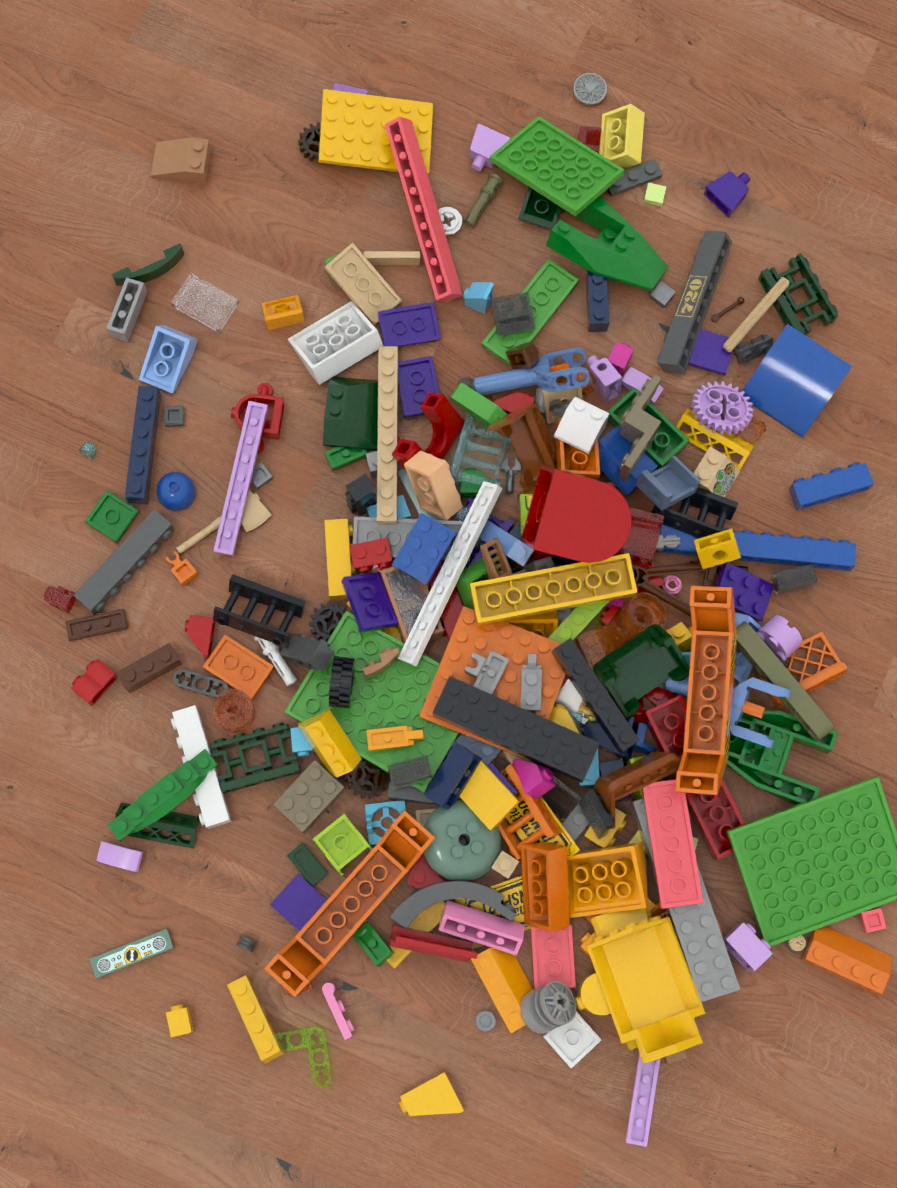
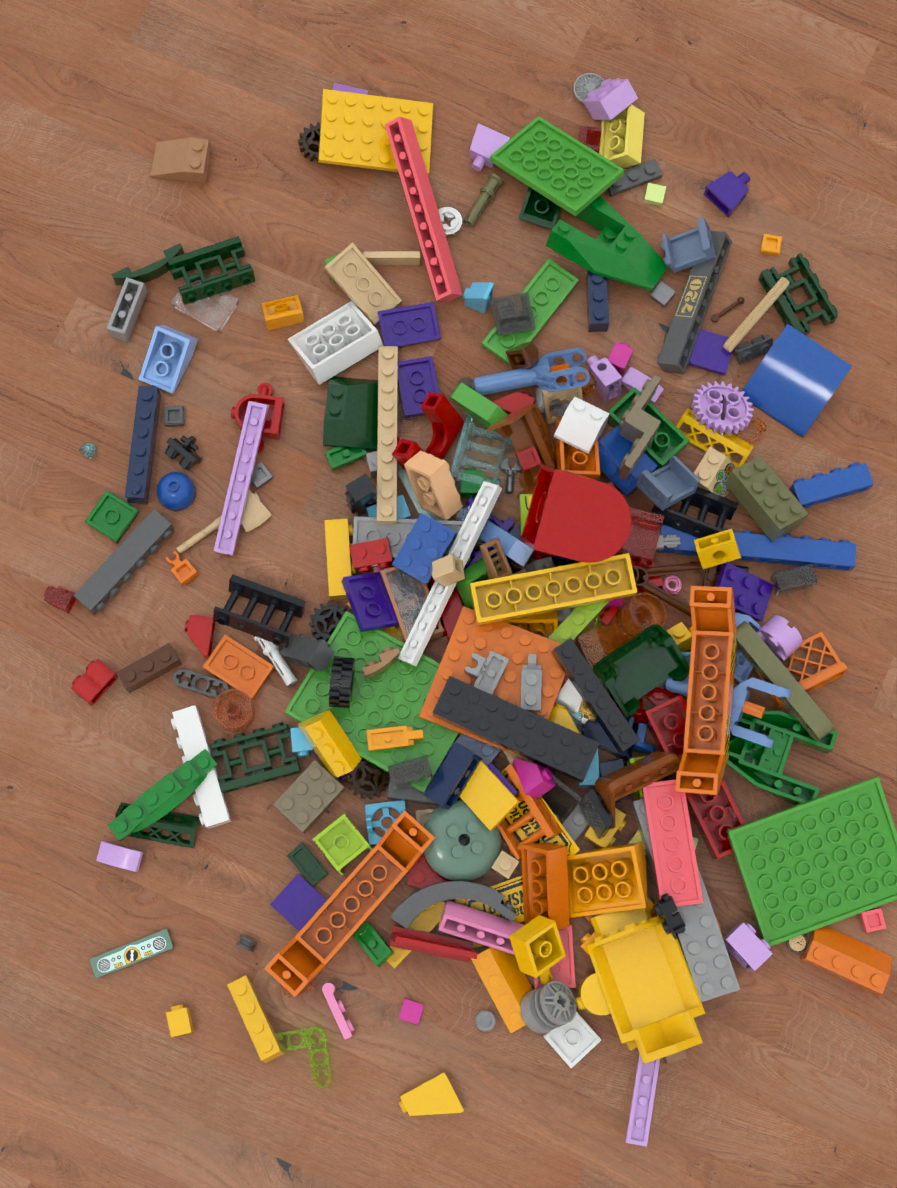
reddish brown tile [65,609,128,641] -> none
none -> black hips [165,436,202,470]
none -> dark green fence [167,236,255,305]
none -> dark pink tile [398,999,424,1025]
none -> tan brick [432,554,465,587]
none -> yellow brick [509,915,566,985]
none -> red plate [516,446,542,471]
none -> lavender brick [583,78,638,120]
none -> black hinge [653,893,686,940]
none -> sand blue panel [661,217,716,273]
none -> olive brick [725,456,809,542]
none -> light orange tile [760,234,782,256]

